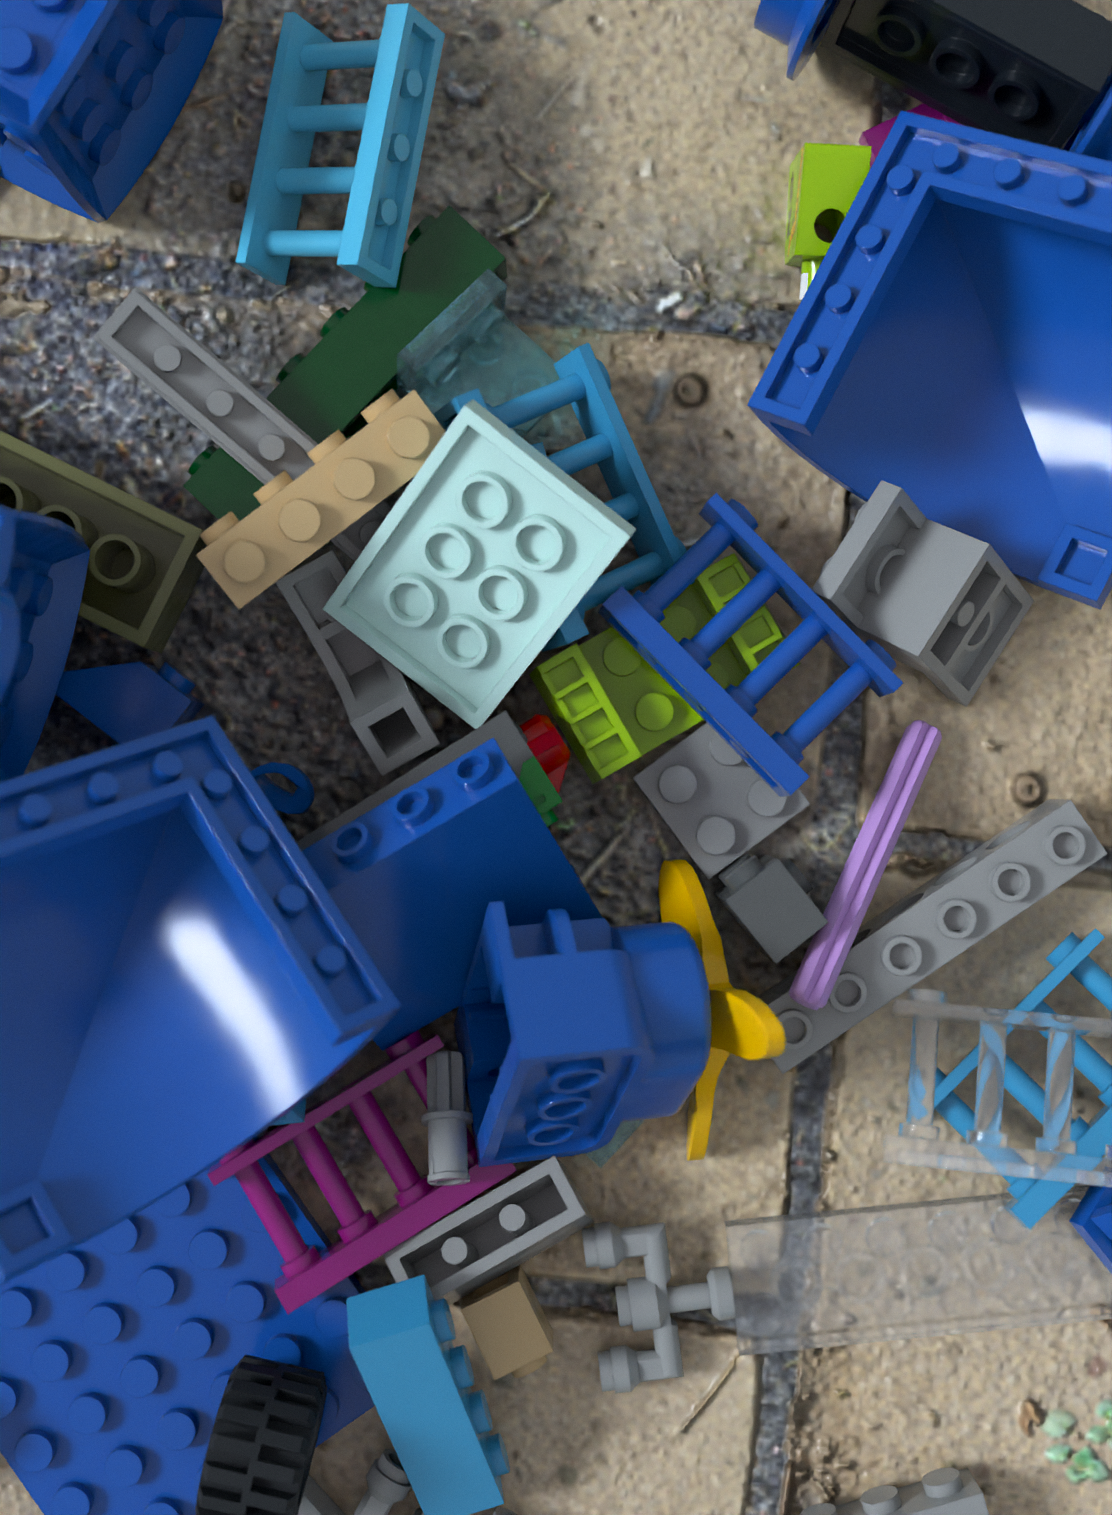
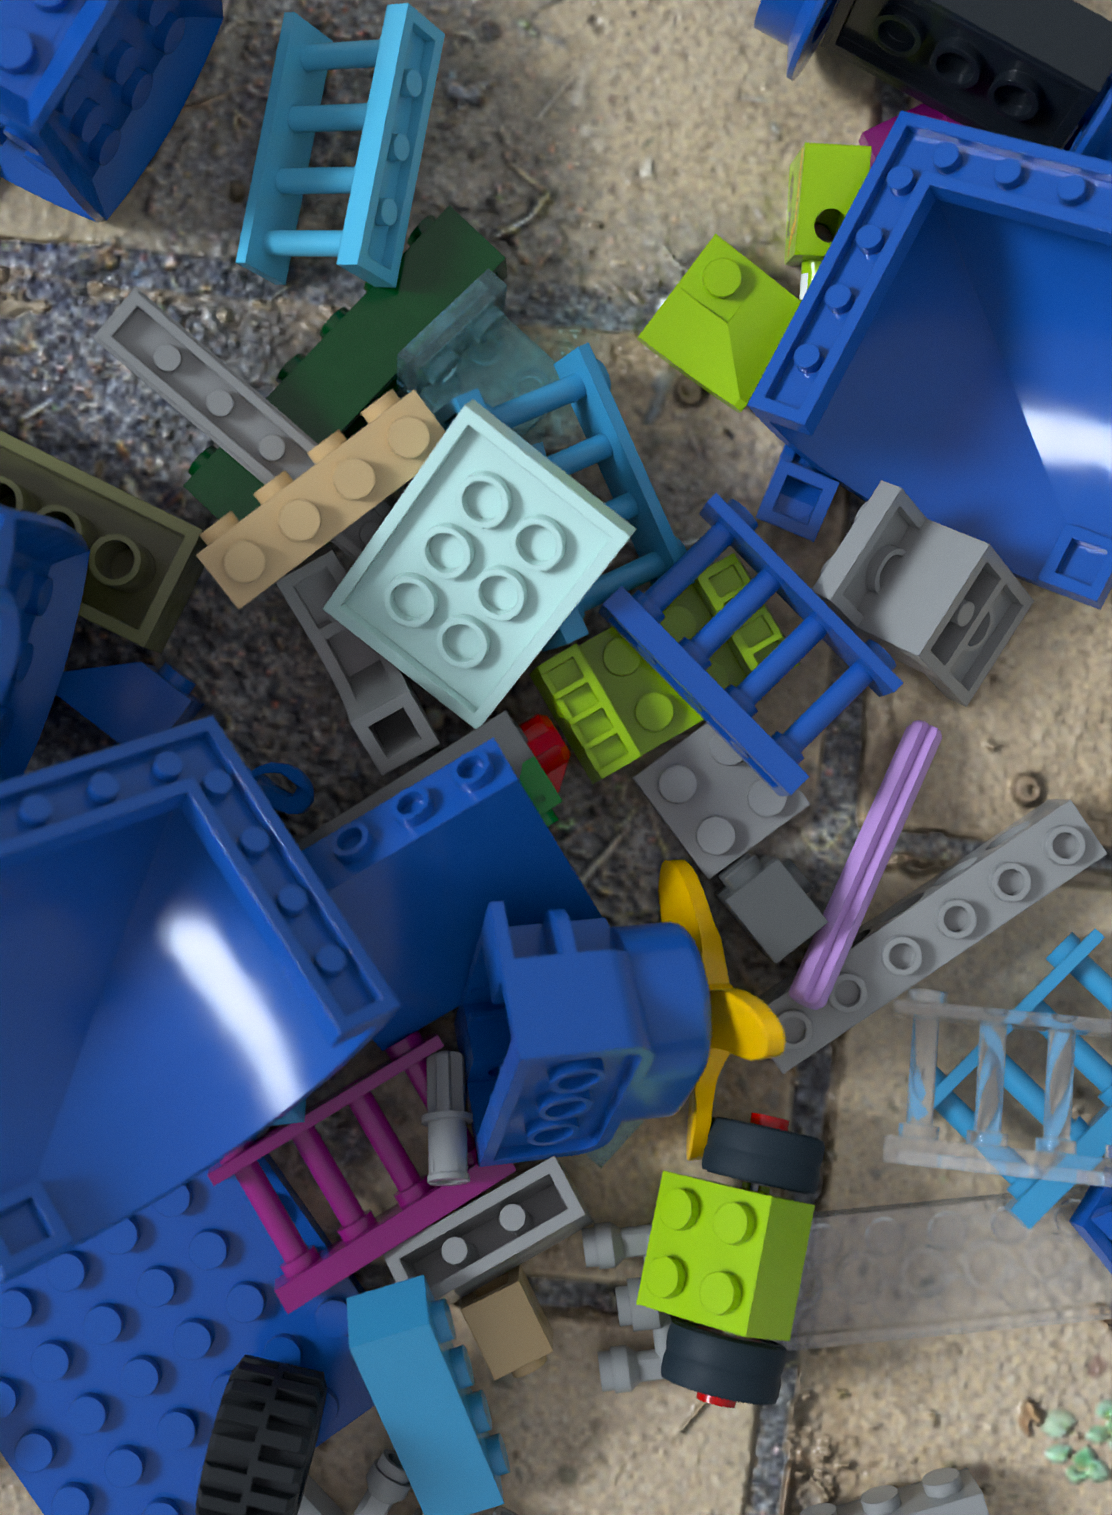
none -> brick [636,1112,825,1408]
none -> lime plate [637,233,801,413]
none -> blue slope [755,444,840,542]

